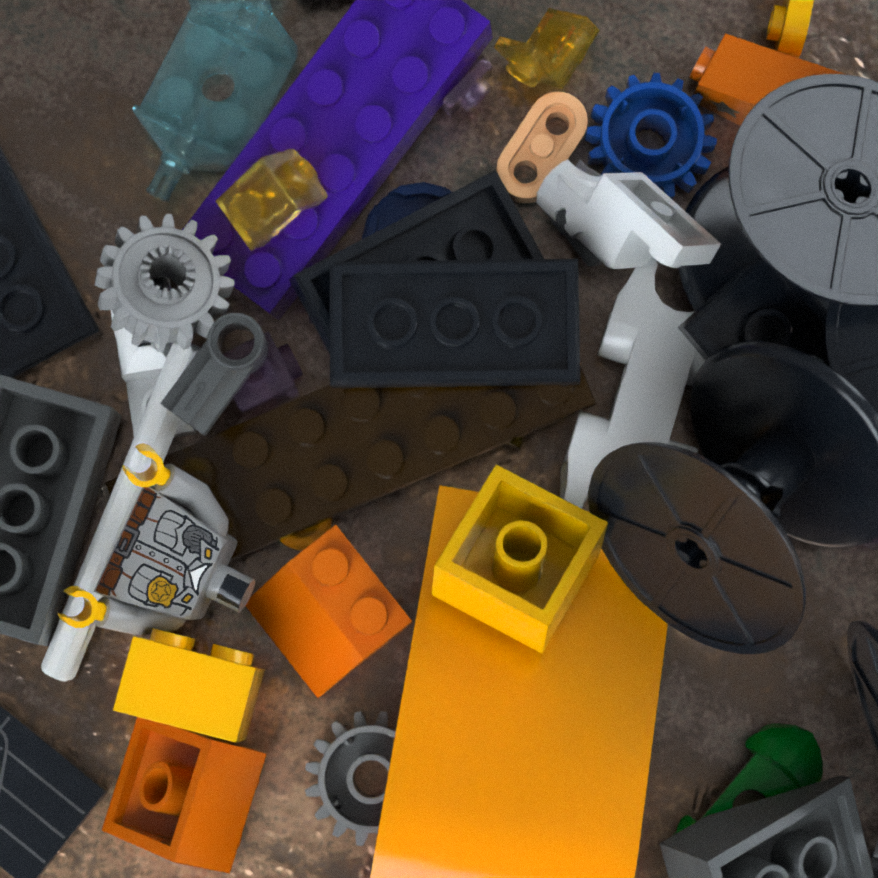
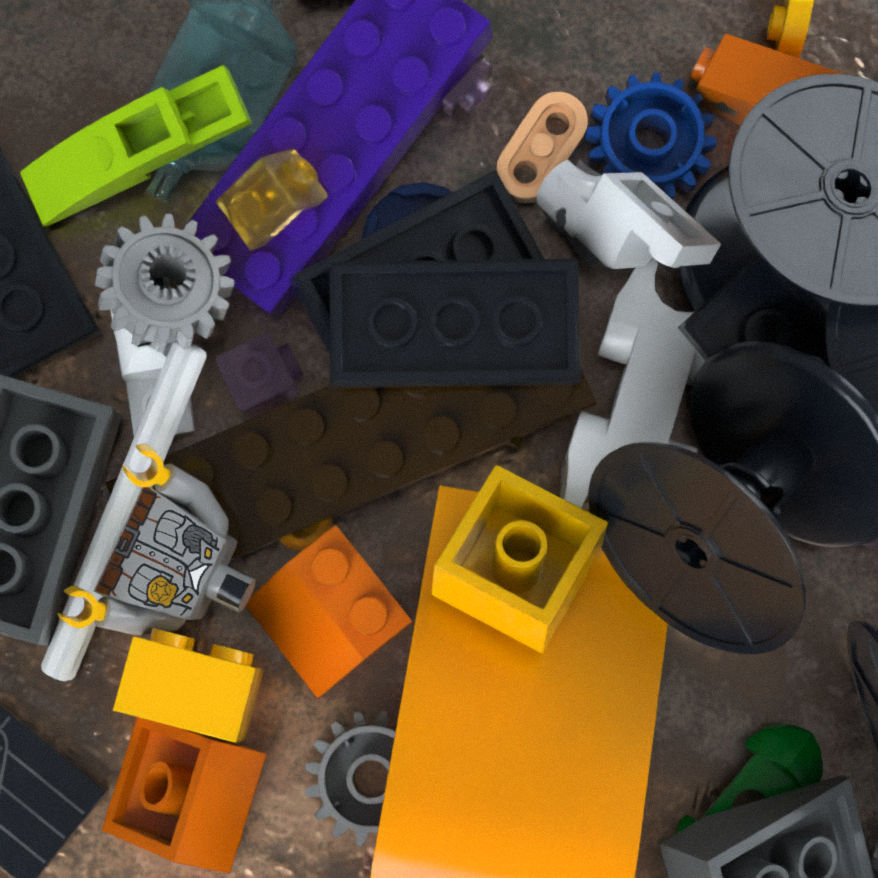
dark grey piece [160,313,268,436] -> none
clear yellow bracket [494,8,600,89] -> none
none -> lime slope [20,65,253,227]

